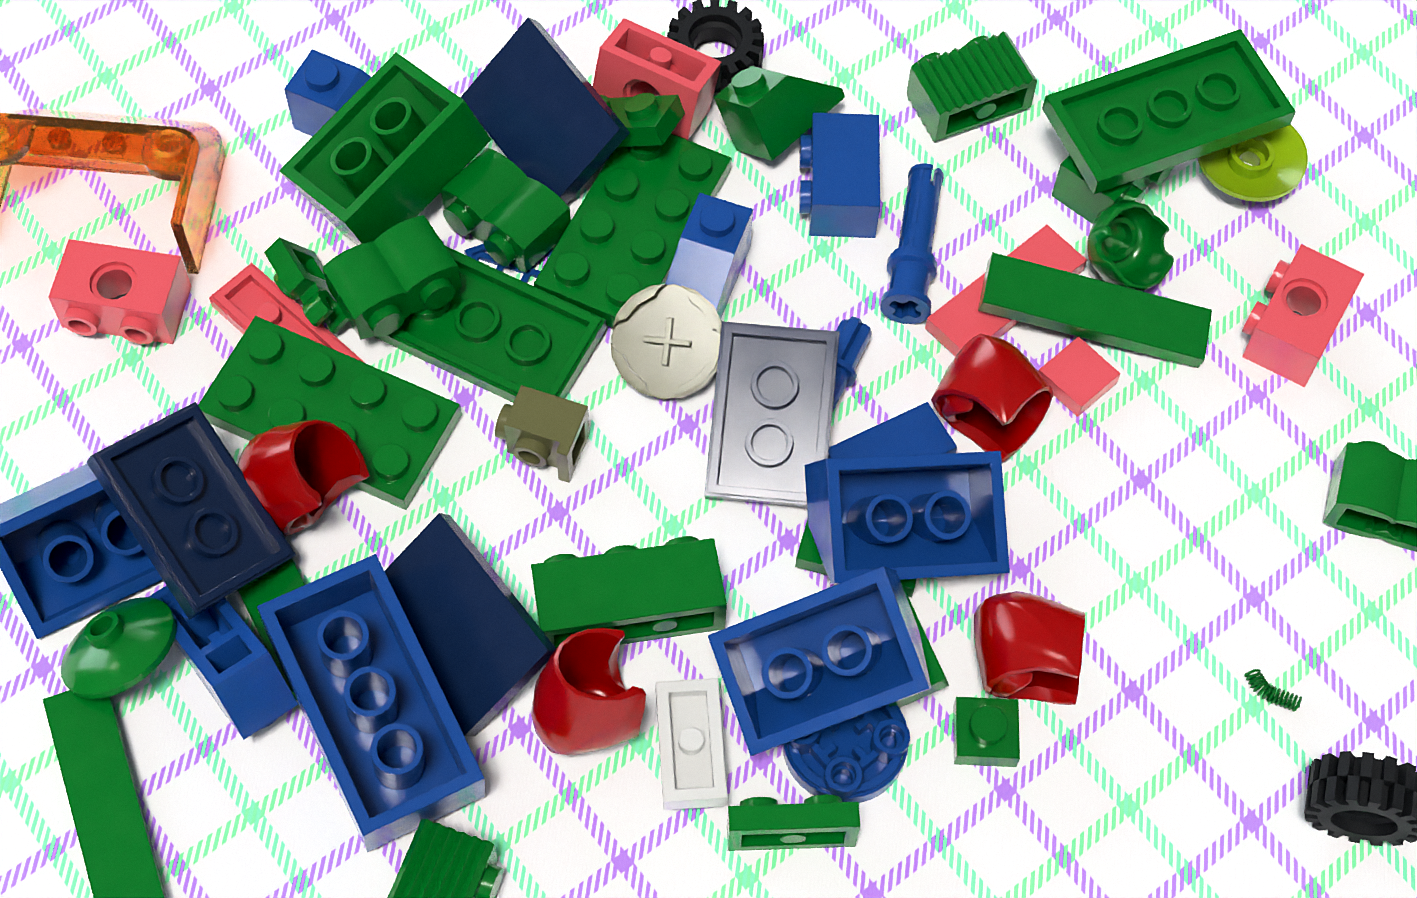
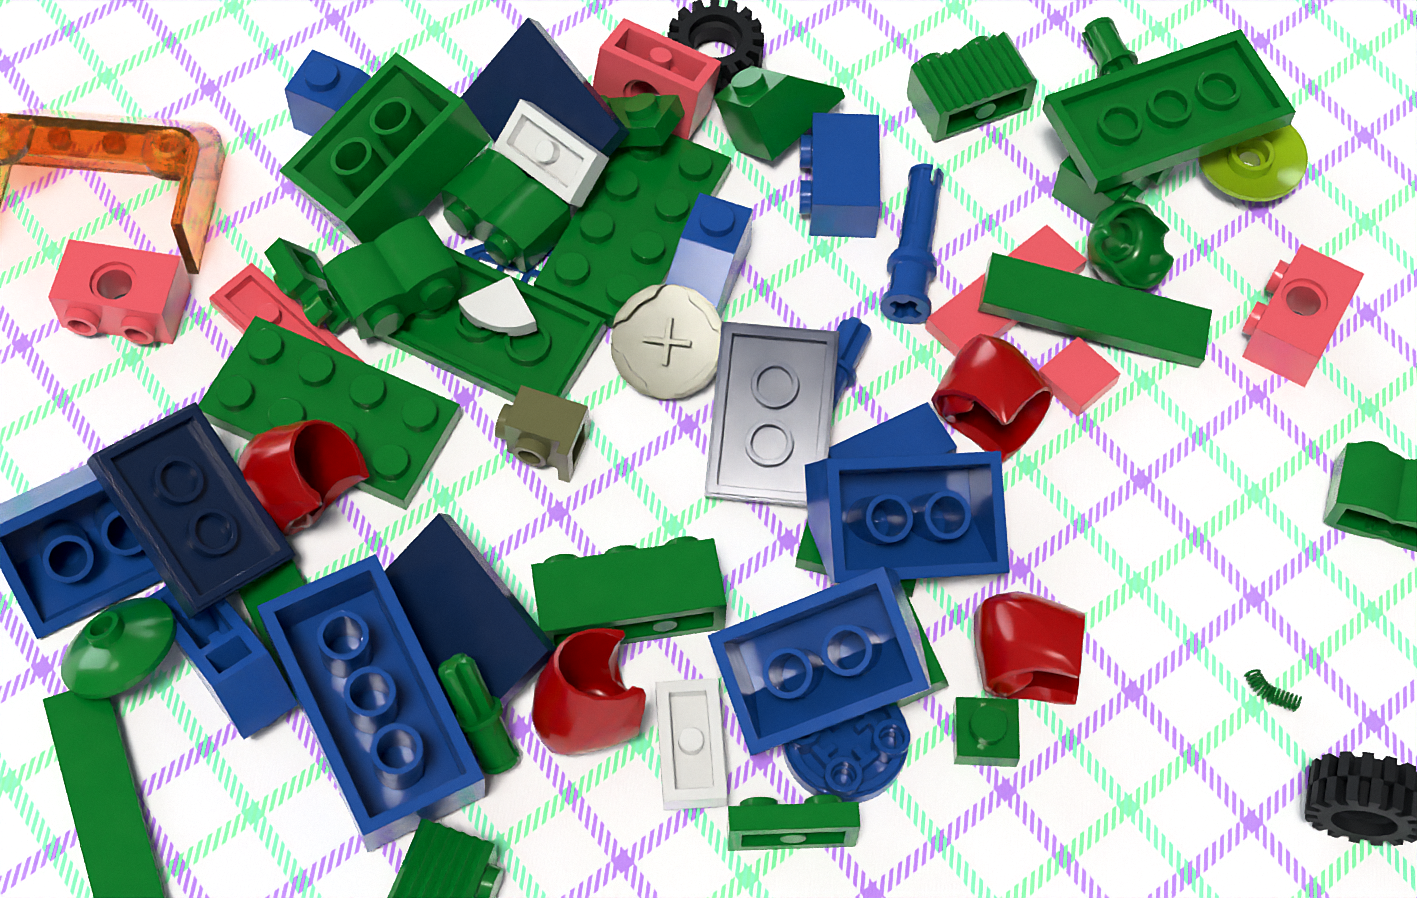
none -> green axle [438,653,520,775]
none -> white tile [458,276,537,336]
none -> white plate [493,99,609,207]
none -> green axle [1081,17,1139,77]

